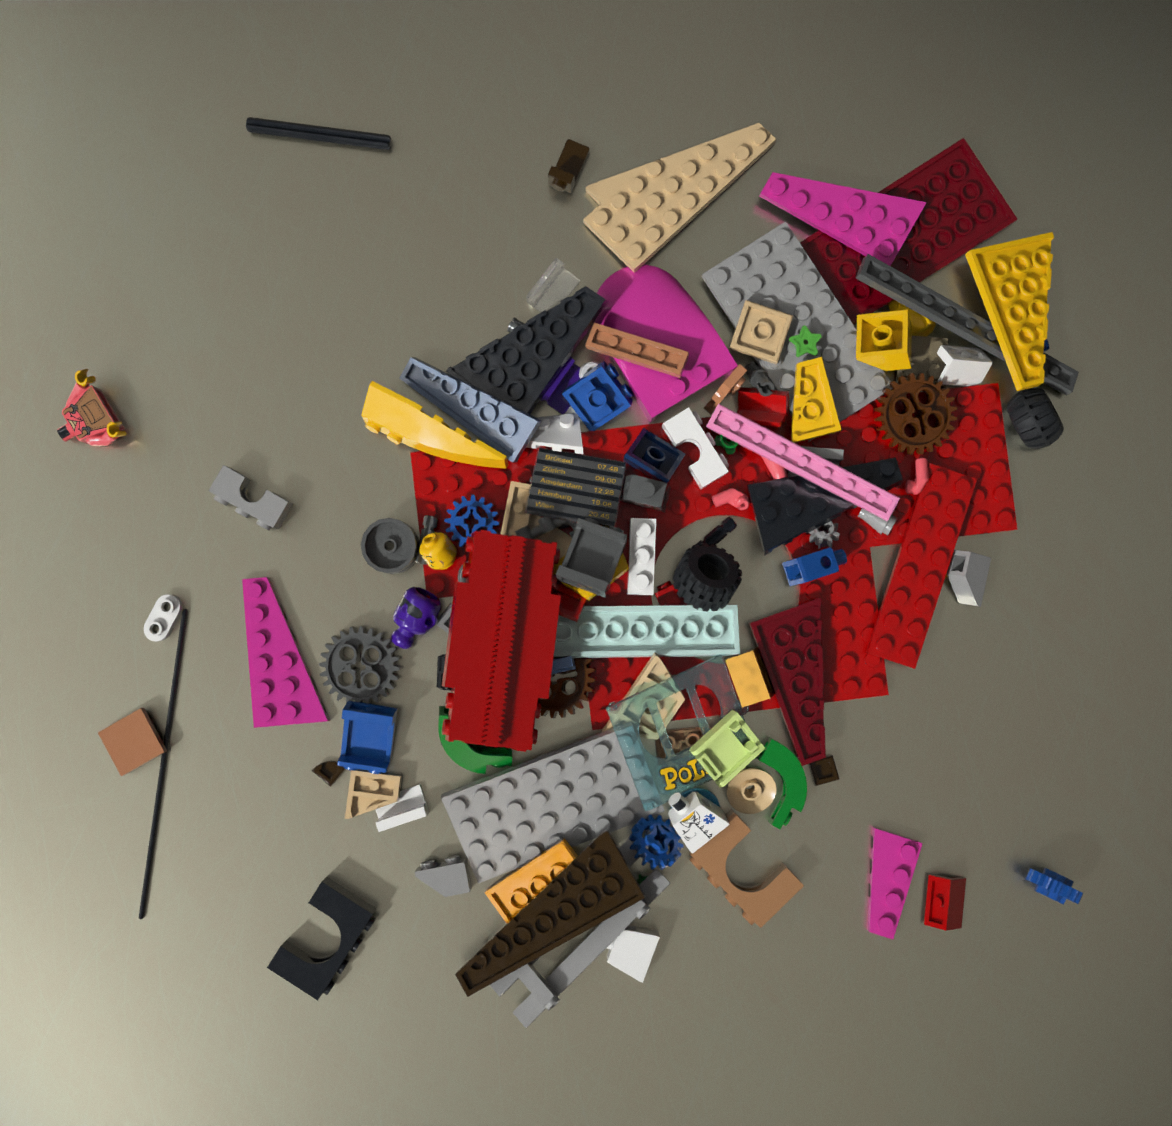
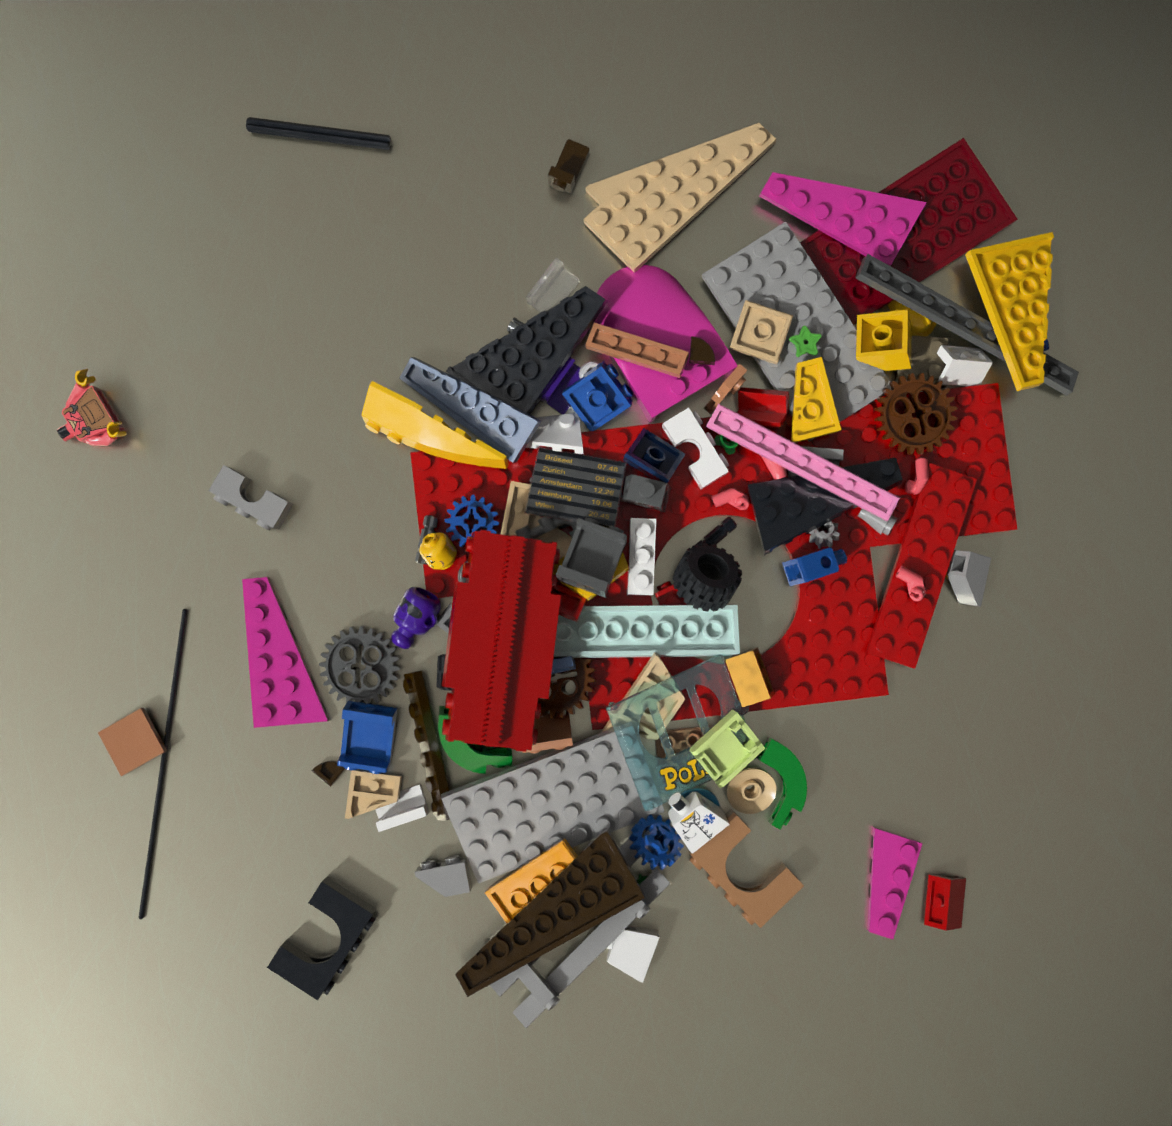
white plate [144,595,183,641] -> none
dark grey wheel [361,518,419,574] -> none
dark grey axle [745,361,775,396] -> none
dark red wing [749,598,826,766] -> none
dark brown tile [808,755,839,786] -> none
black wheel [1007,388,1064,449] -> none
blue gear [1025,868,1083,905] -> none
none -> dark brown plate [403,671,450,820]
none -> nougat tile [522,711,573,753]
none -> dark brown tile [689,336,715,365]
none -> coral arm [896,566,926,601]

